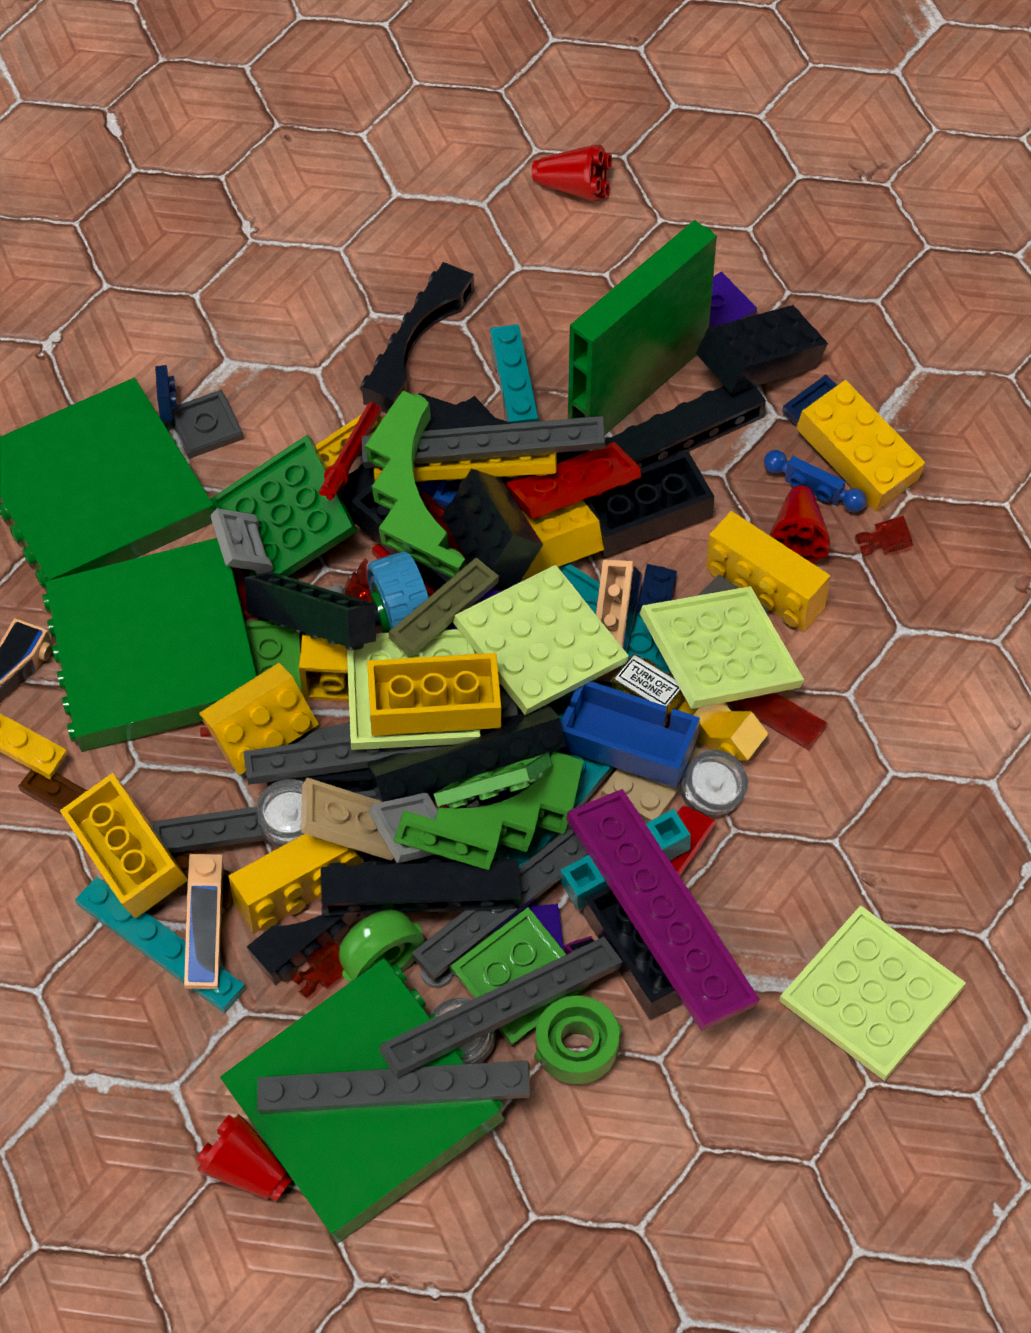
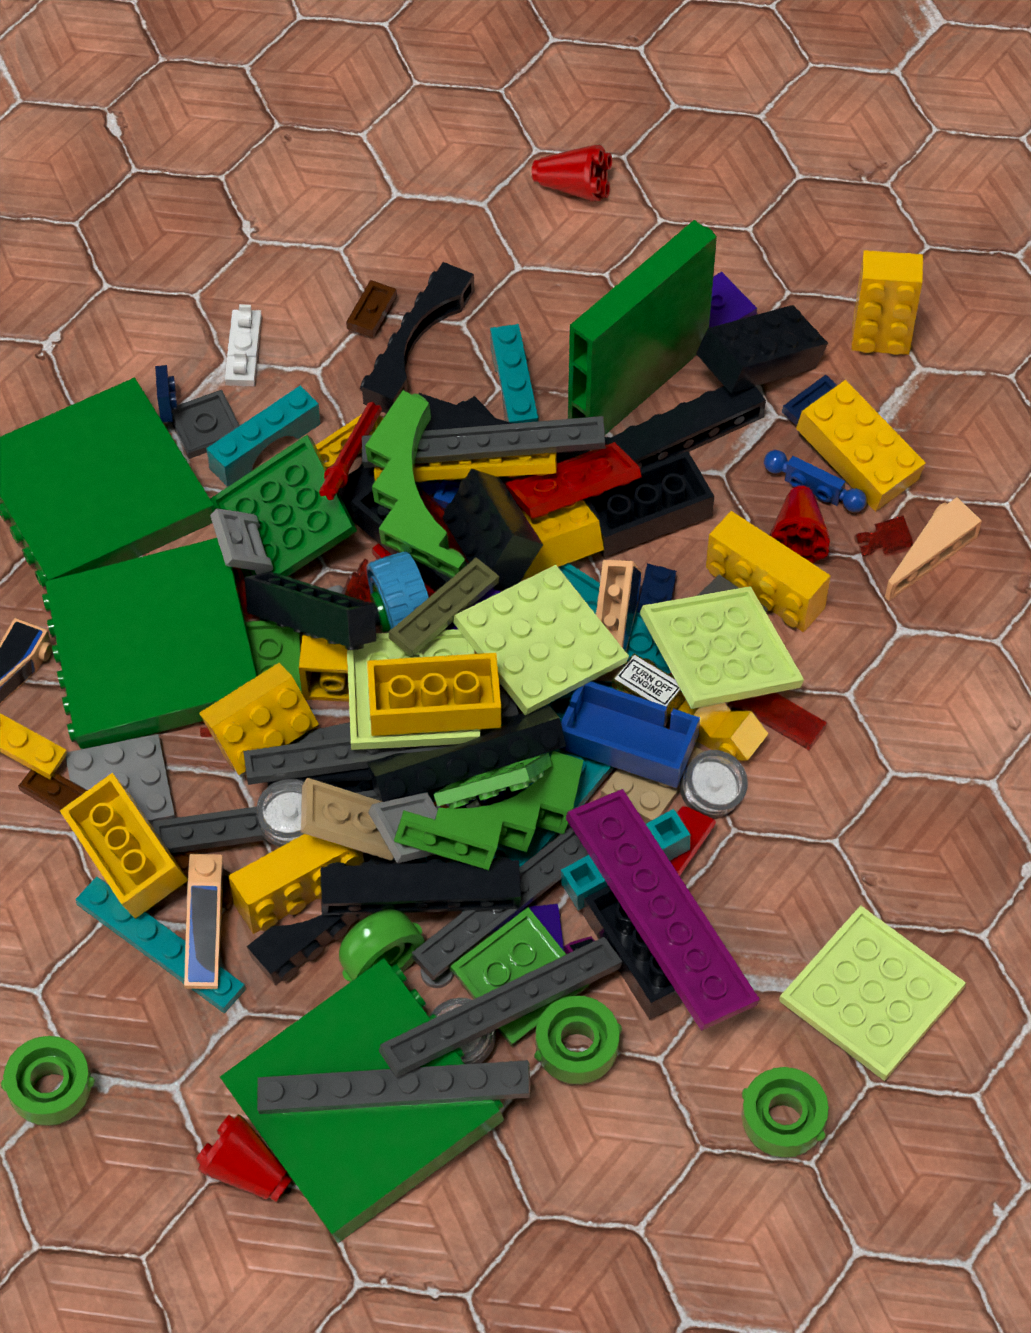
clear red plate [291,940,344,998] -> none
none -> bright green piece [1,1036,95,1126]
none -> light grey plate [66,734,175,826]
none -> teal arch [206,385,321,487]
none -> white plate [225,304,262,386]
none -> reddish brown plate [346,280,397,338]
none -> bright green piece [741,1067,829,1158]
none -> yellow brick [851,250,923,355]
none -> light nougat slope [885,497,982,601]

